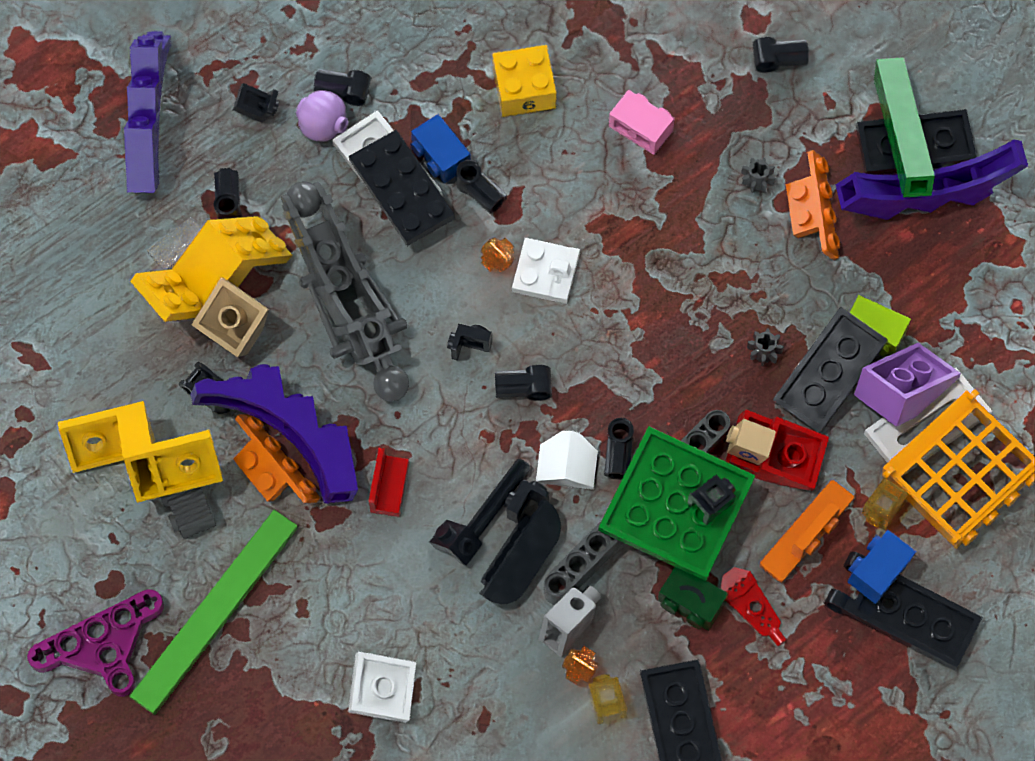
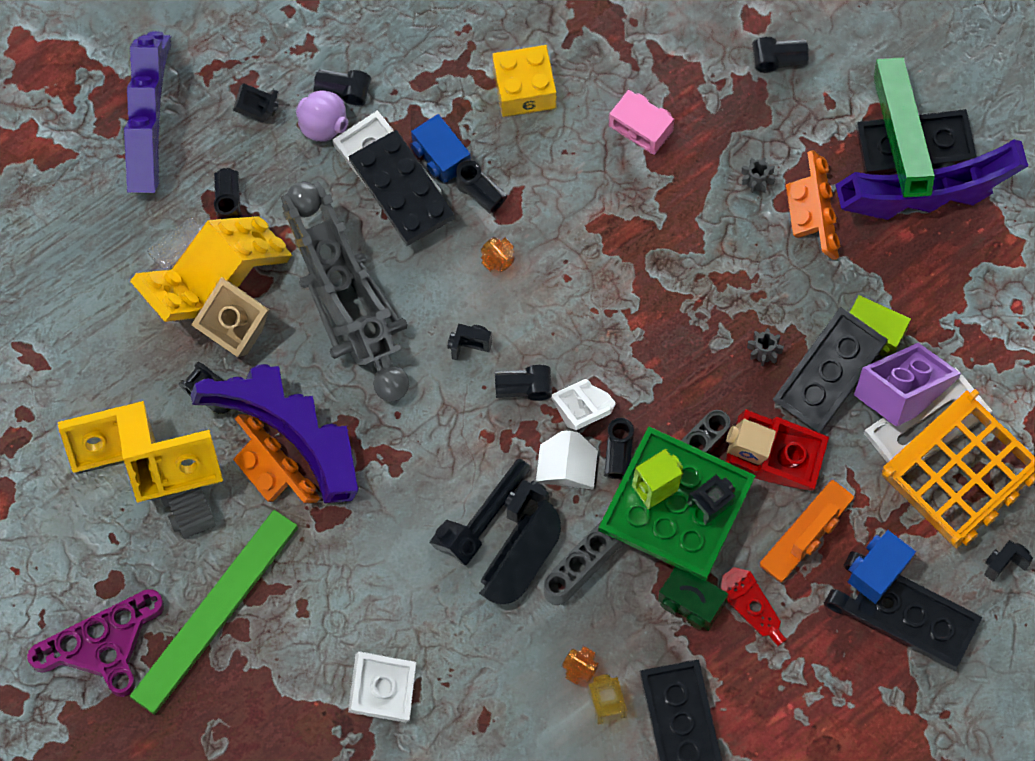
red panel [369,448,409,517] -> none
white hinge [512,238,580,304] -> none
light grey torso [539,586,601,657] -> none
clear yellow window [861,477,909,530] -> none
none -> white slope [551,379,616,430]
none -> lime brick [632,449,683,509]
none -> black bracket [984,540,1033,582]

